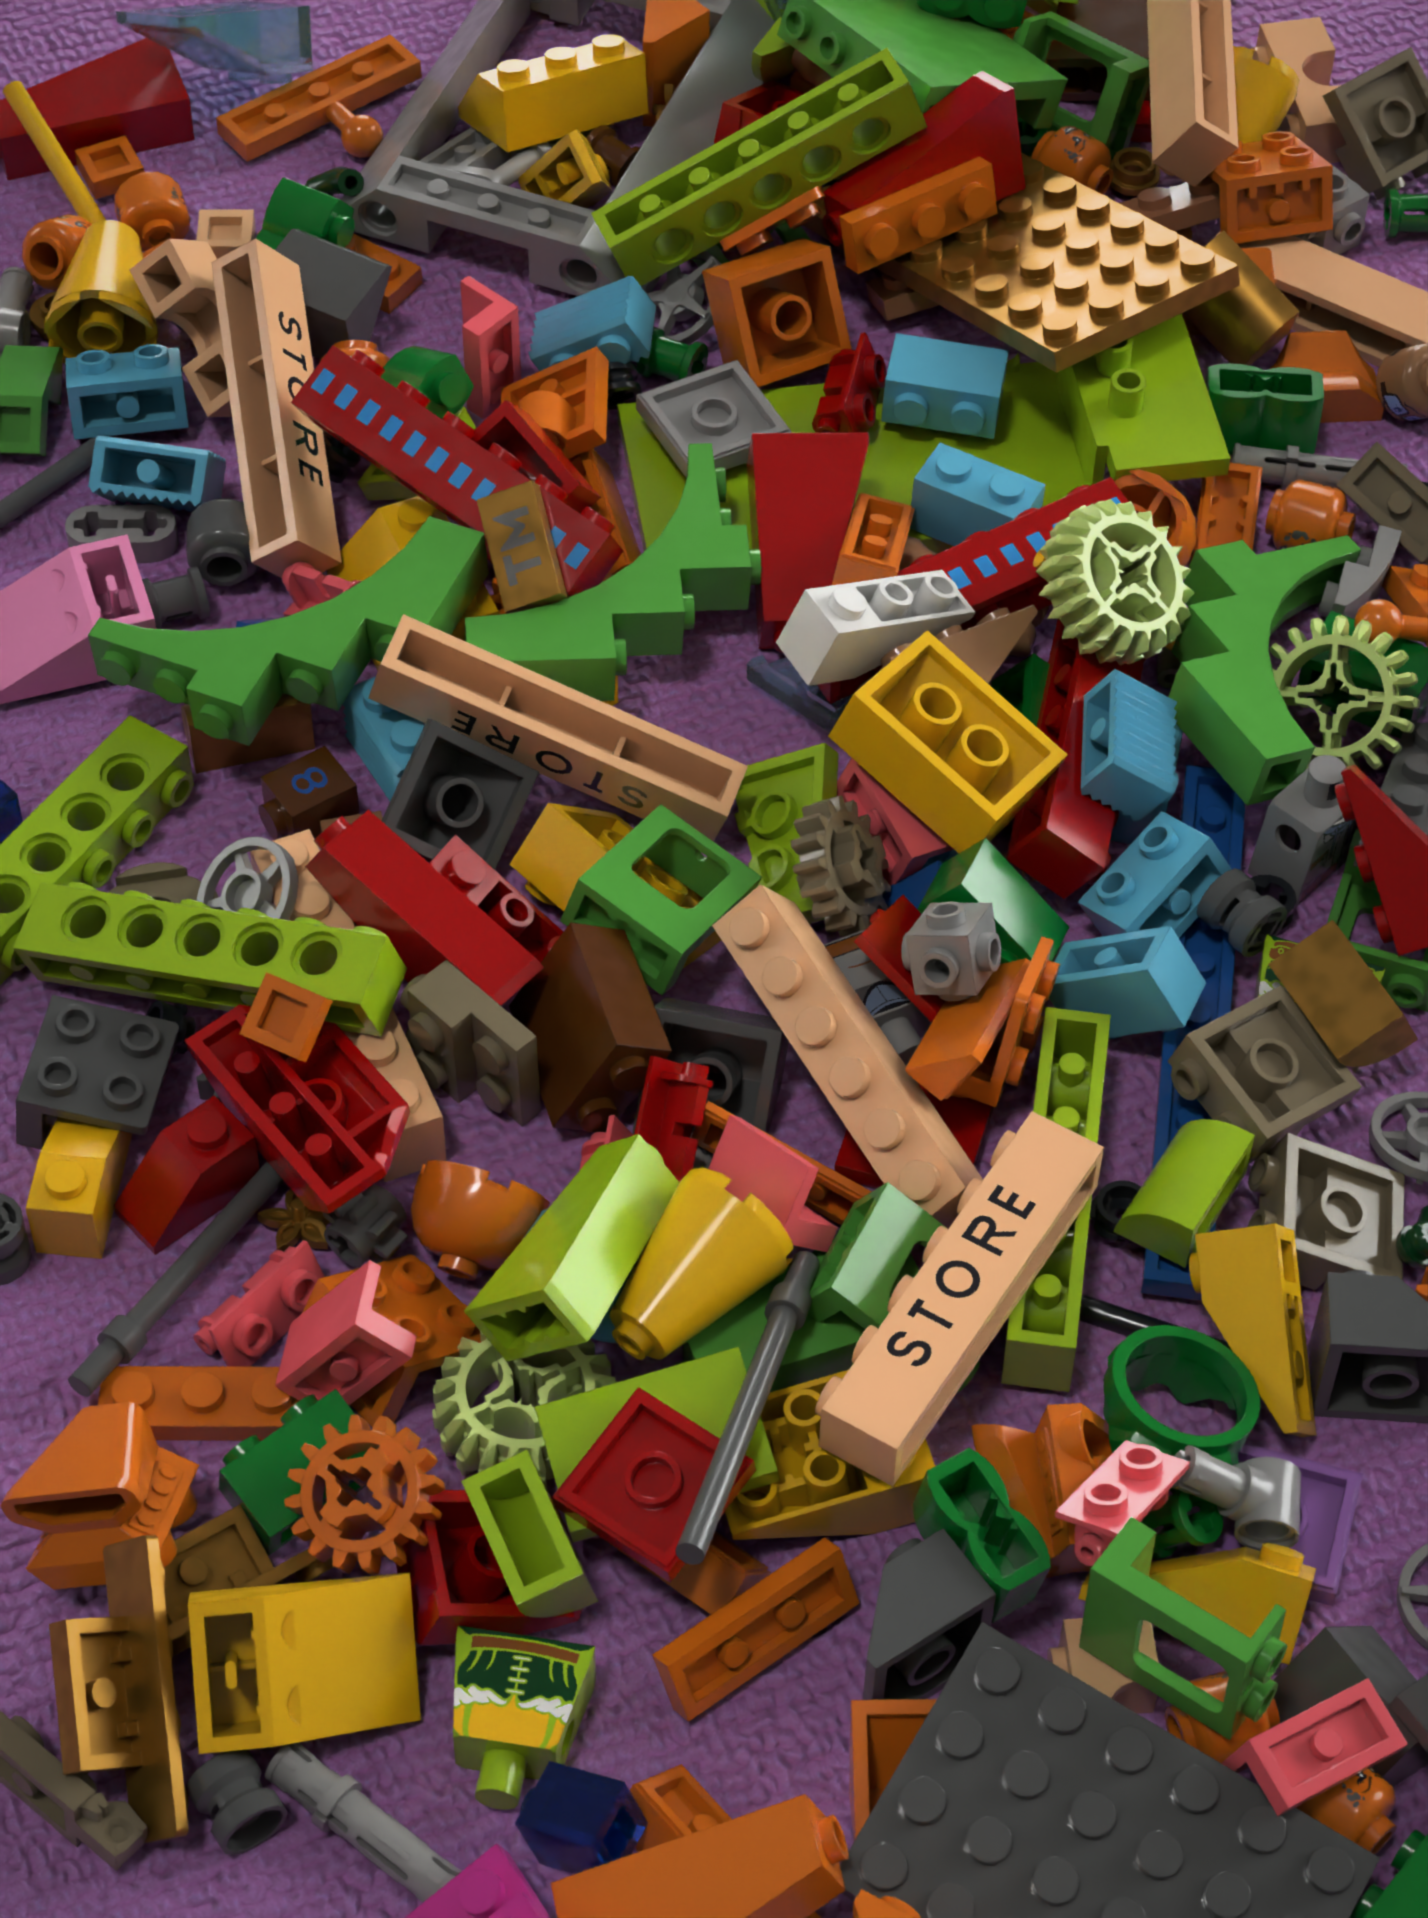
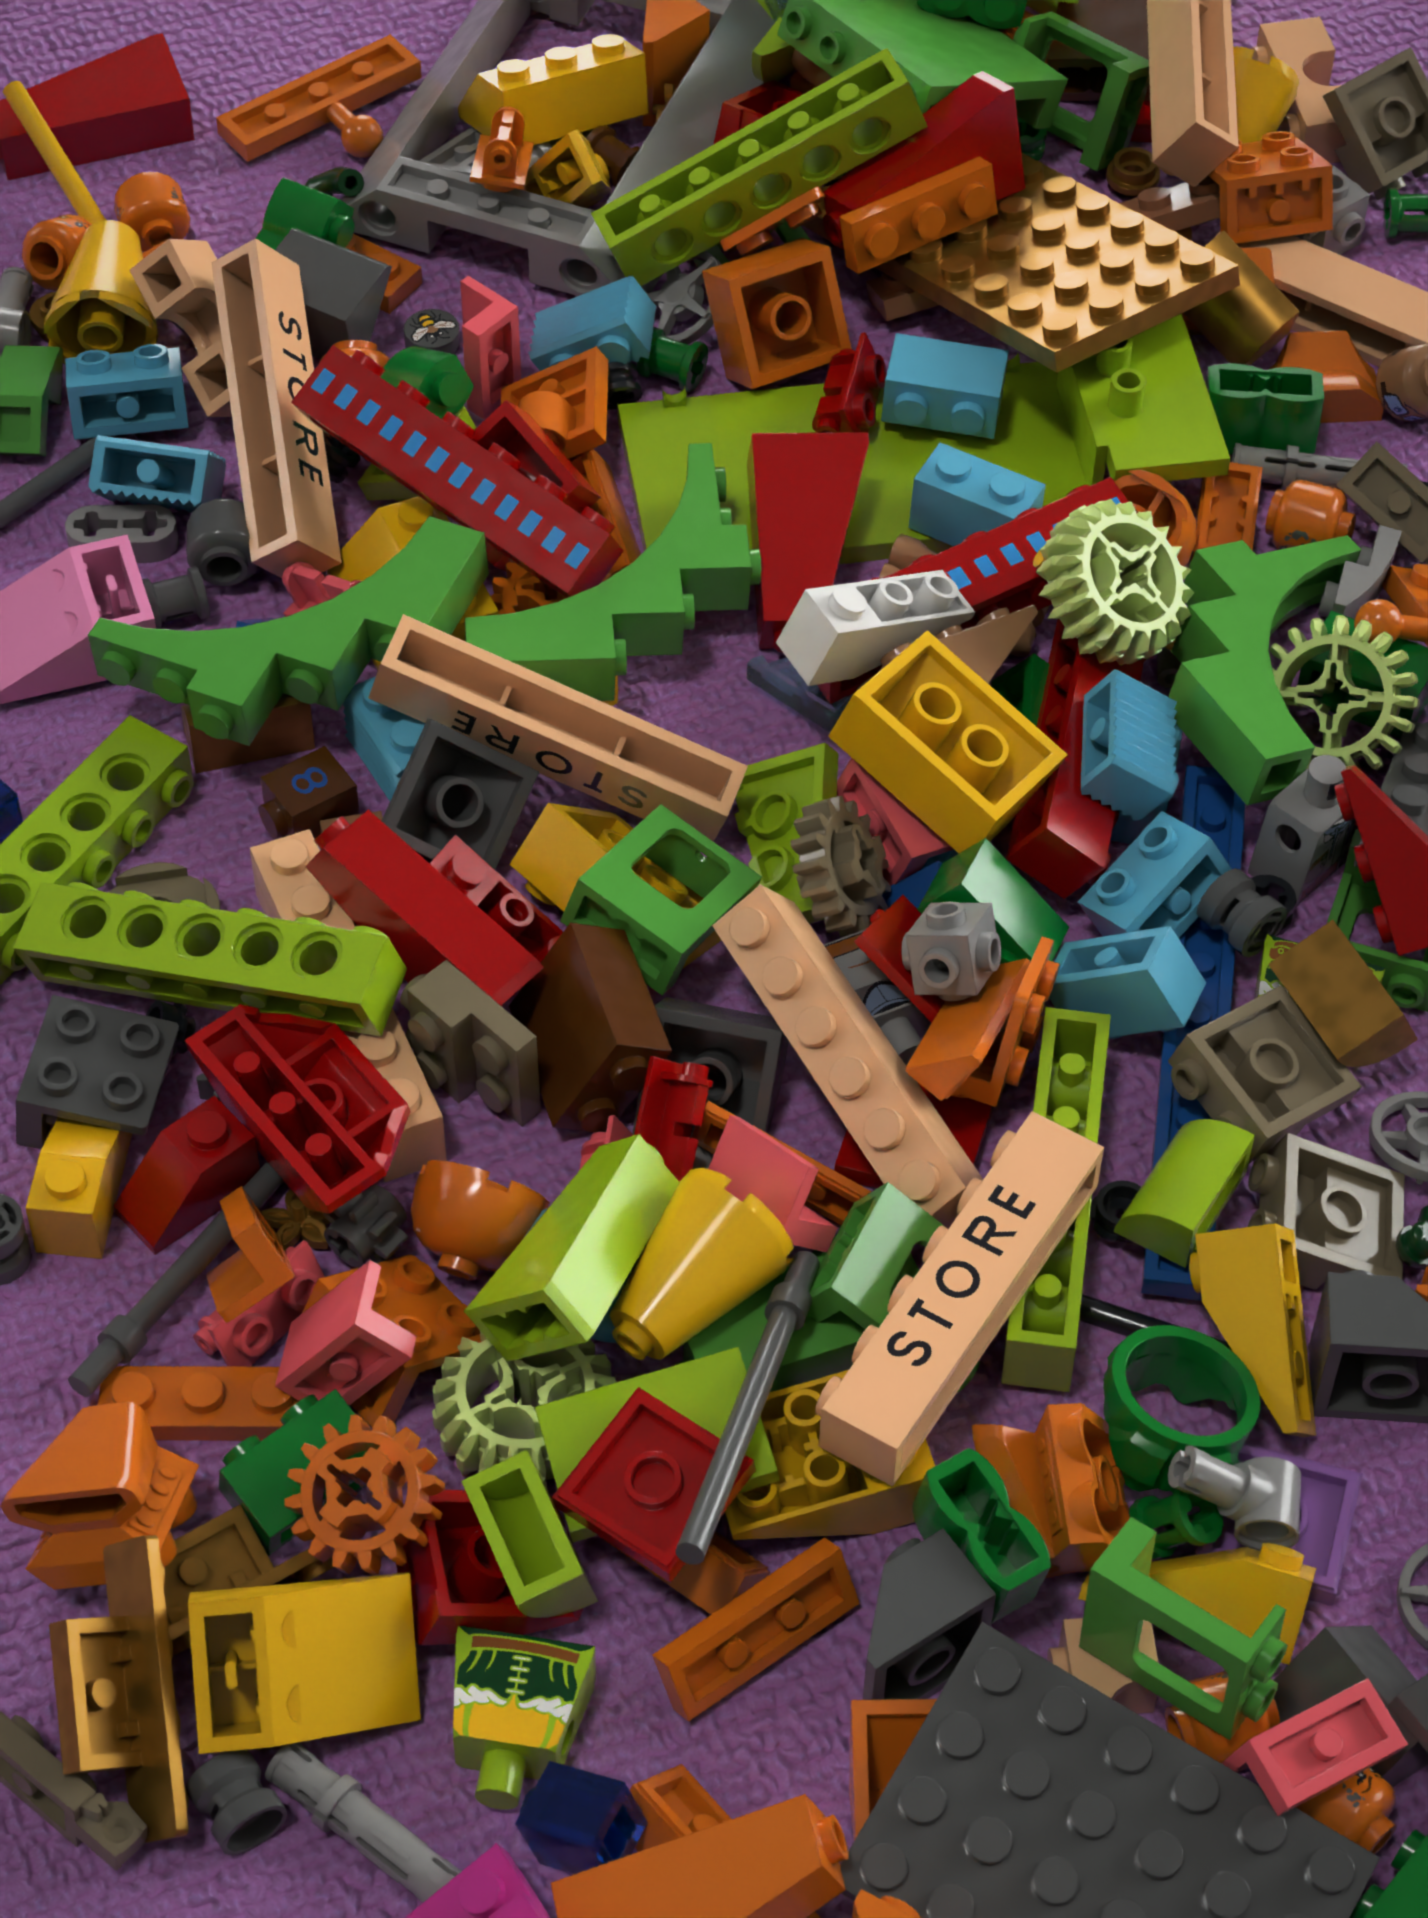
orange plate [75,135,145,199] -> none
clear light blue slope [116,0,313,84] -> none
light nougat plate [196,209,256,259] -> none
light grey wheel [197,837,298,920] -> none
orange plate [239,972,333,1062] -> none
pearl gold tile [477,480,568,614] -> none
light grey plate [636,360,792,477] -> none
orange slope [832,493,915,585] -> none
orange head [1031,126,1113,195] -> none
coral hinge [1055,1440,1190,1566] -> none
none -> orange panel [206,1186,295,1323]
none -> dark grey tile [404,309,460,354]
none -> orange hinge [469,106,534,192]

